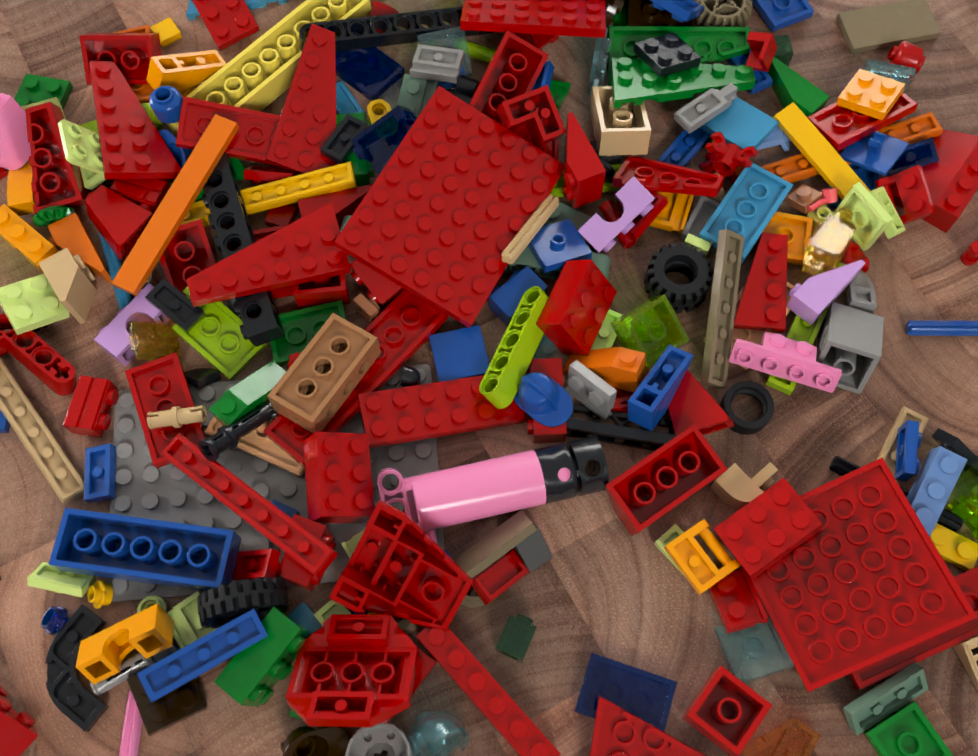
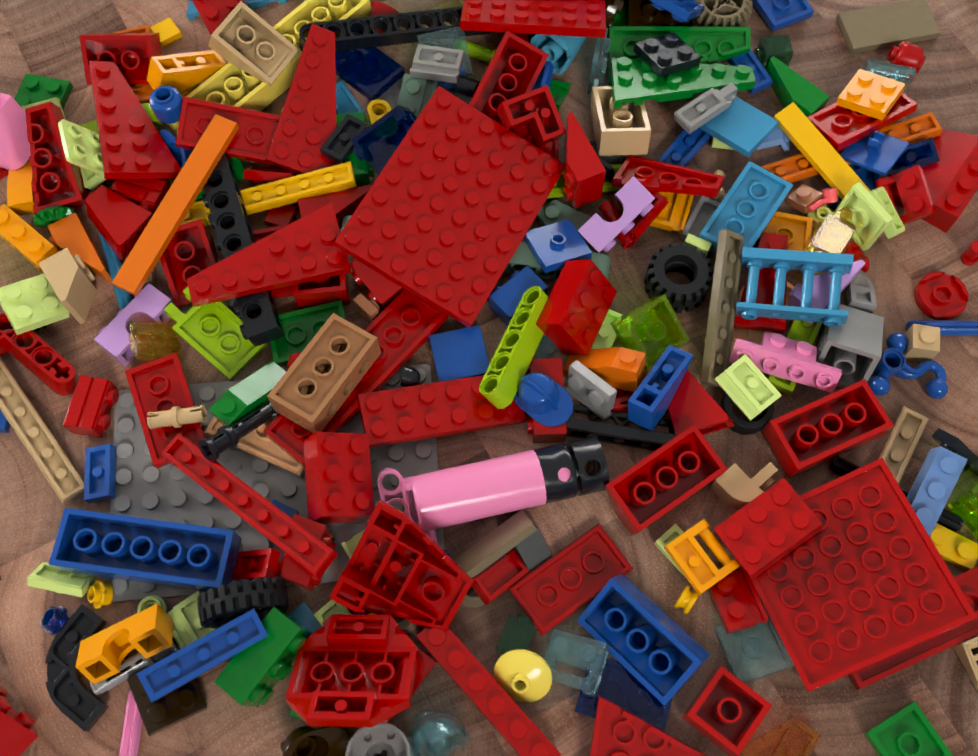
black plate [145,278,205,333] -> none
black tile [185,368,221,389] -> none
tan axle [501,194,559,265] -> none
red pin [699,132,758,184] -> none
red panel [746,31,778,72] -> none
sand green plate [843,662,929,736] -> none
blue plate [894,420,922,482] -> none
none -> tan slope [208,1,299,86]
none -> light yellow dish [493,649,552,703]
none -> red tile [508,523,633,637]
none -> medium azure cone [530,34,587,75]
none -> clear light blue plate [544,629,610,697]
none -> blue slope [577,574,711,706]
none -> yellow bush [674,585,699,615]
none -> yellowish green plate [714,354,782,421]
none -> dark azure fence [736,247,854,327]
none -> red brick [762,379,894,479]
none -> blue piece [868,332,948,399]
none -> tan brick [902,324,940,363]
none -> red tile [914,271,969,320]

